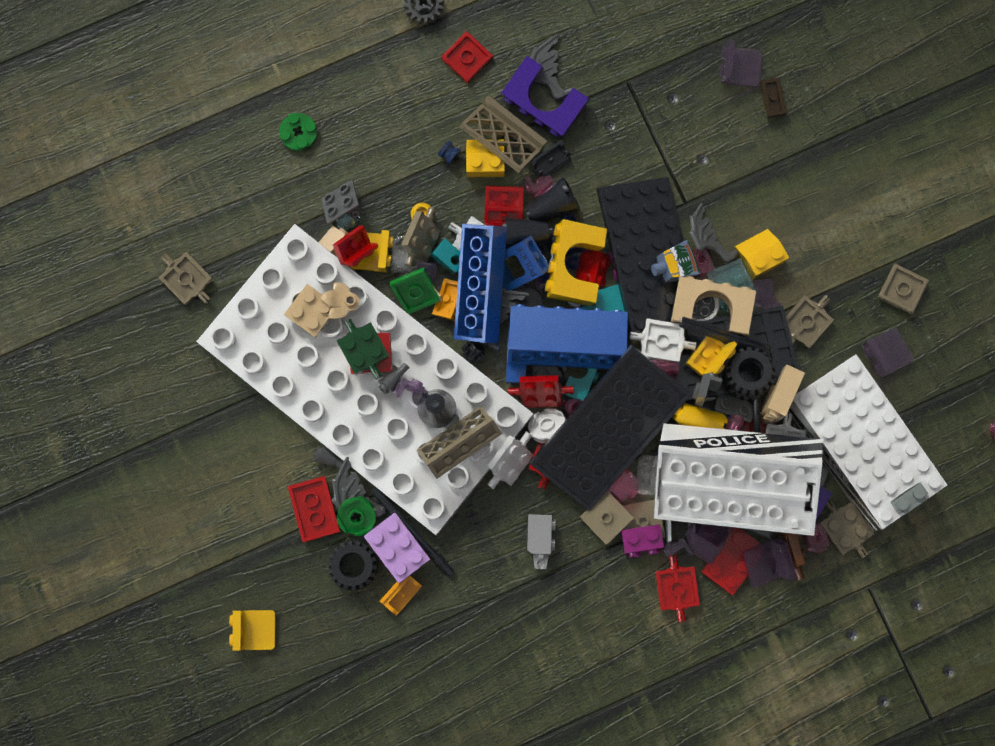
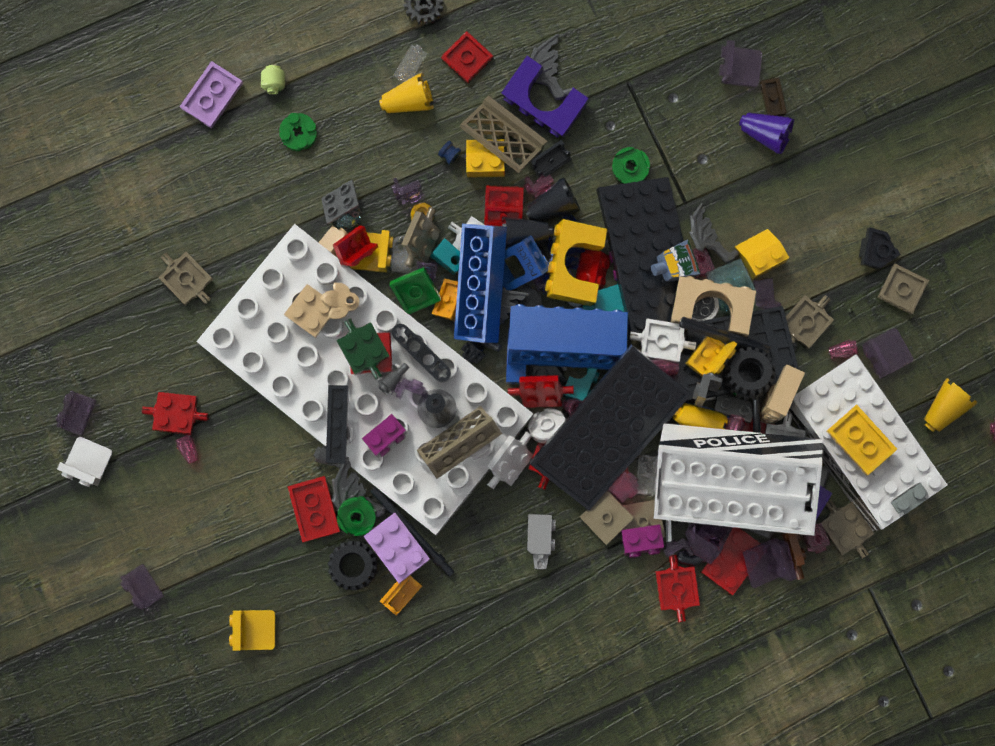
none -> clear purple bracket [56,390,96,436]
none -> white bracket [57,437,113,487]
none -> clear purple bracket [120,564,165,610]
none -> red plate [142,392,208,435]
none -> clear pink cone [175,434,199,464]
none -> lavender plate [180,61,243,129]
none -> yellowish green head [261,65,285,95]
none -> black plate [326,385,349,464]
none -> magenta bracket [362,414,407,457]
none -> yellow cone [379,73,434,113]
none -> clear purple bracket [391,178,423,204]
none -> black beam [392,324,451,383]
none -> clear hinge [393,44,428,82]
none -> green plate [612,147,650,184]
none -> black arm [677,550,707,567]
none -> dark purple cone [739,113,794,154]
none -> yellow plate [826,404,897,476]
none -> clear pink cone [829,339,858,358]
none -> black plate [859,227,901,269]
none -> yellow cone [924,378,977,432]

